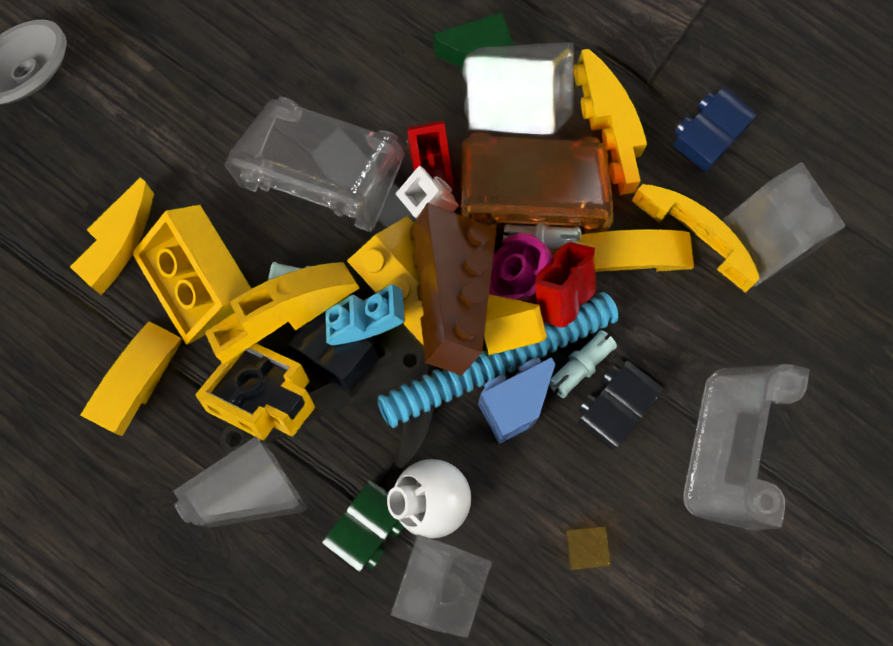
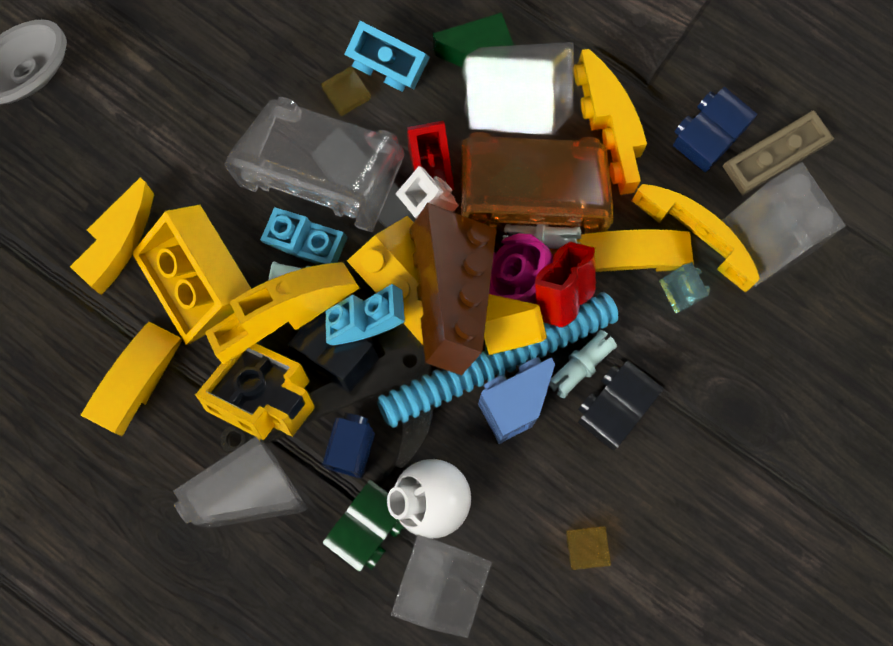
clear windscreen [684,364,810,531] -> none
none -> medium azure slope [260,207,348,265]
none -> clear yellow tile [321,66,371,117]
none -> dark blue brick [322,413,375,479]
none -> medium azure brick [344,21,430,92]
none -> clear light blue tile [659,262,711,314]
none -> dark tan tile [722,110,834,196]

